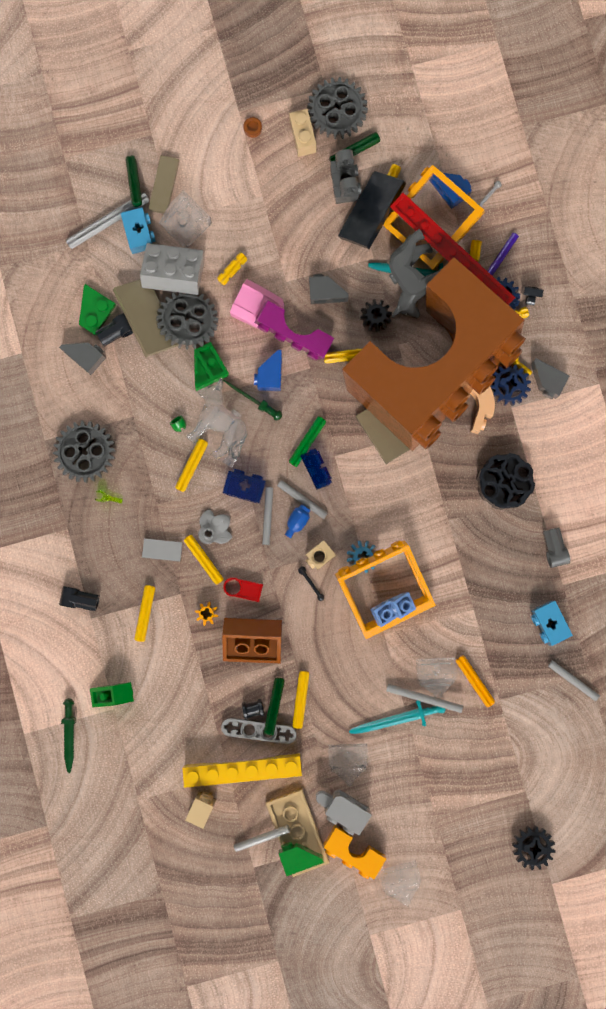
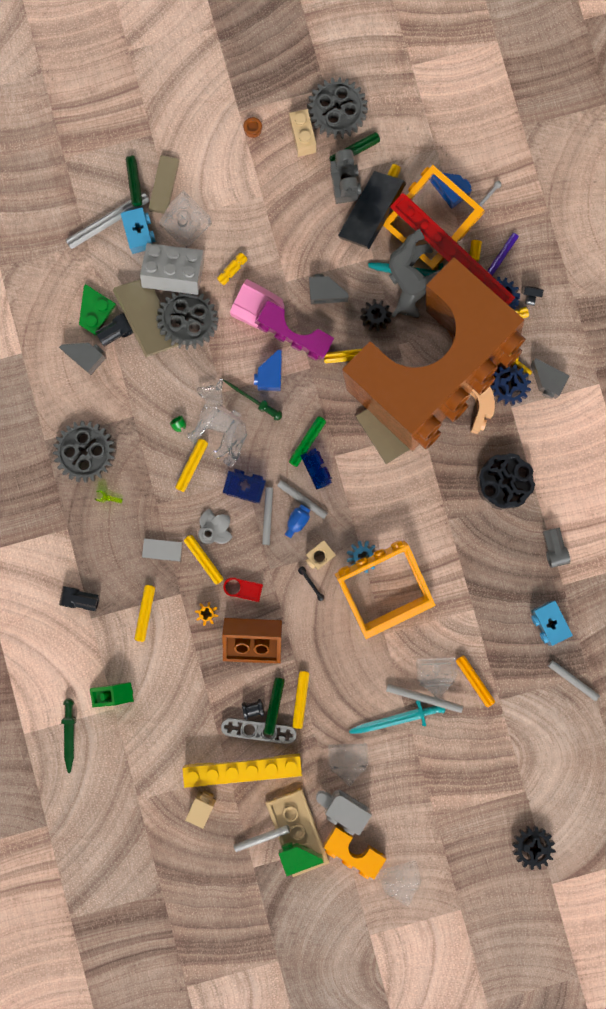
green wing [194,342,229,391] -> none
medium blue slope [370,592,416,627] -> none

